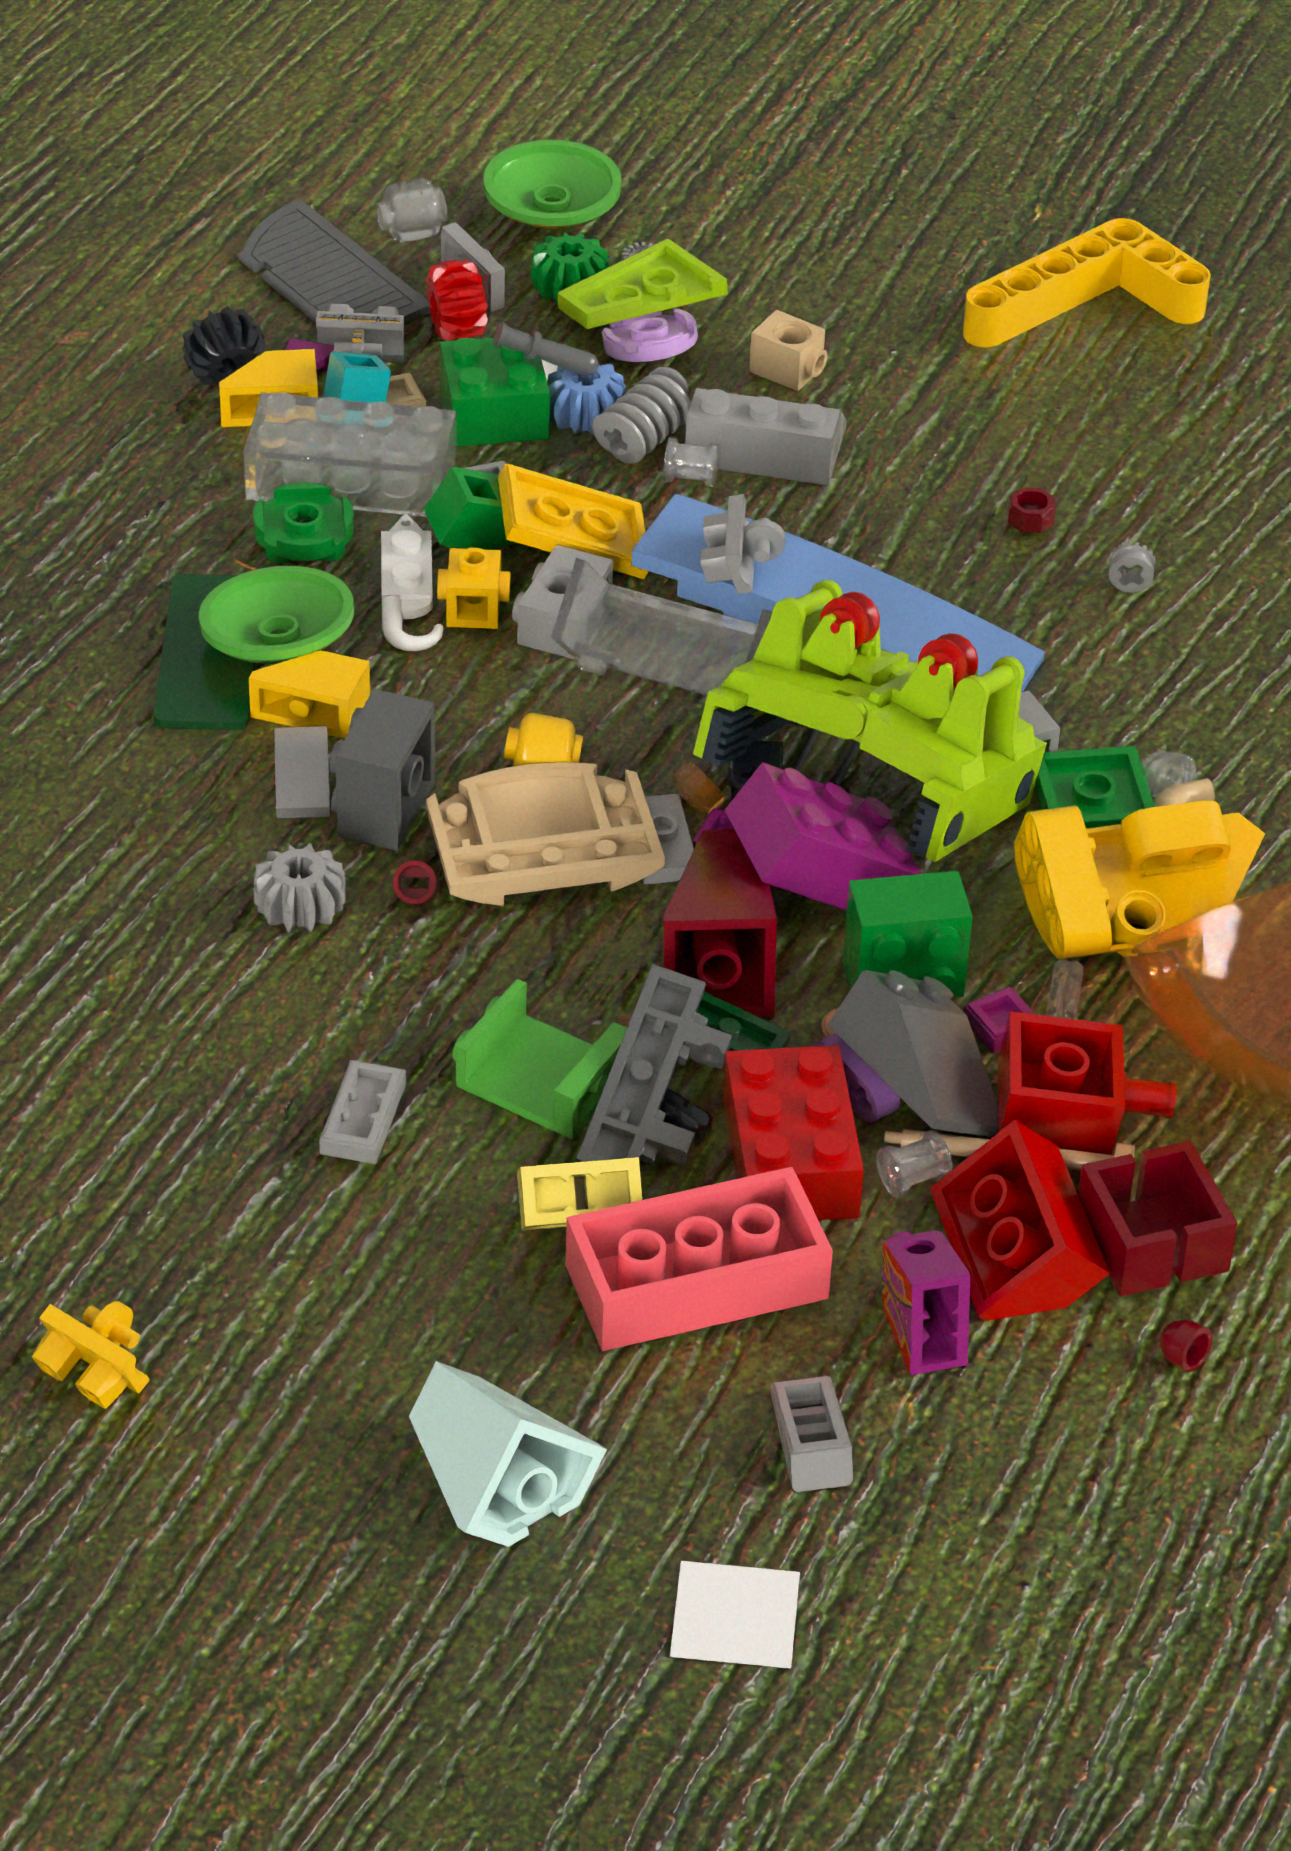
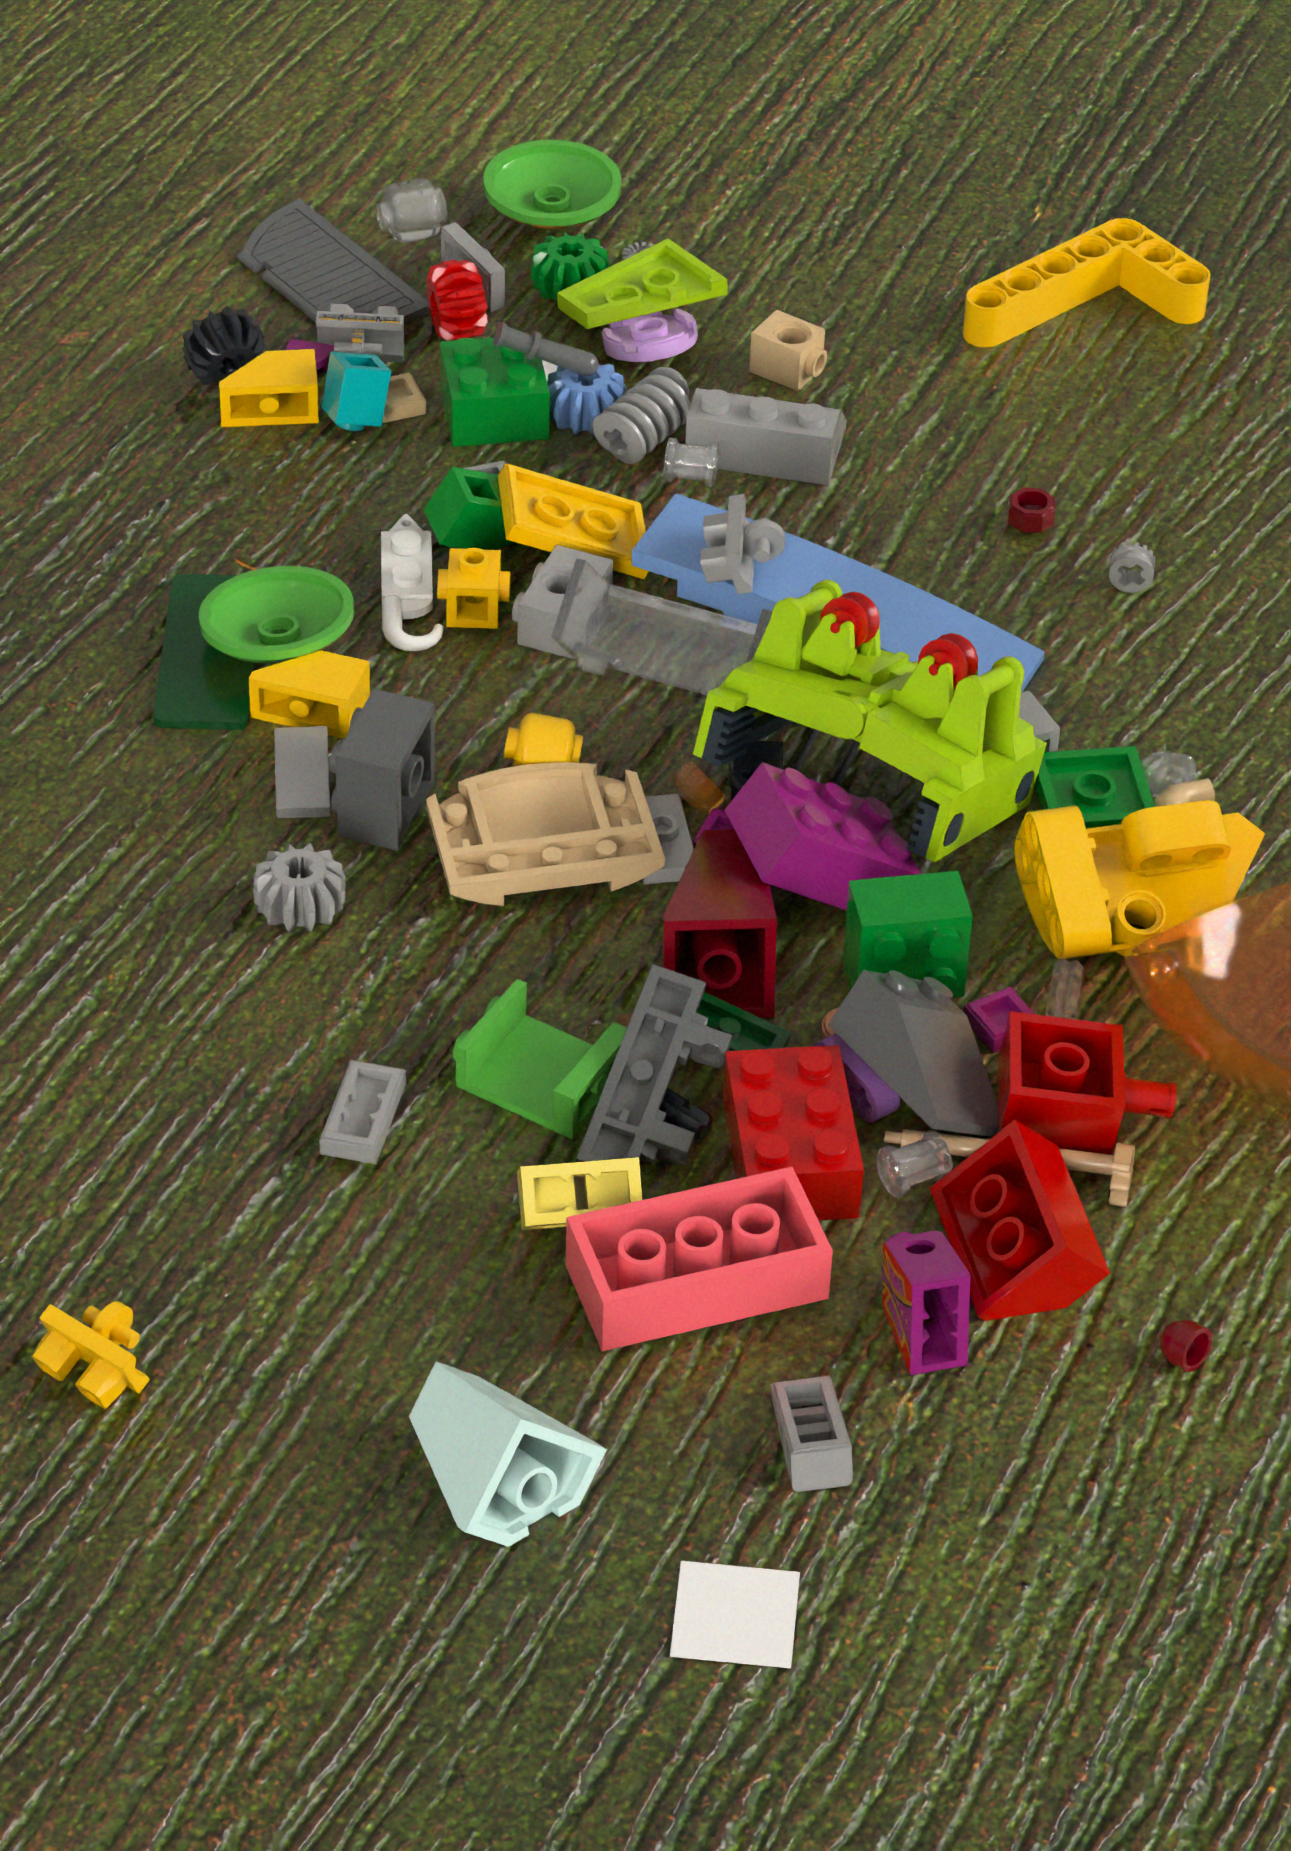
clear brick [243,392,456,517] -> none
green plate [253,482,354,563] -> none
dark red hinge [393,860,437,905] -> none
dark red piece [1078,1140,1238,1297] -> none

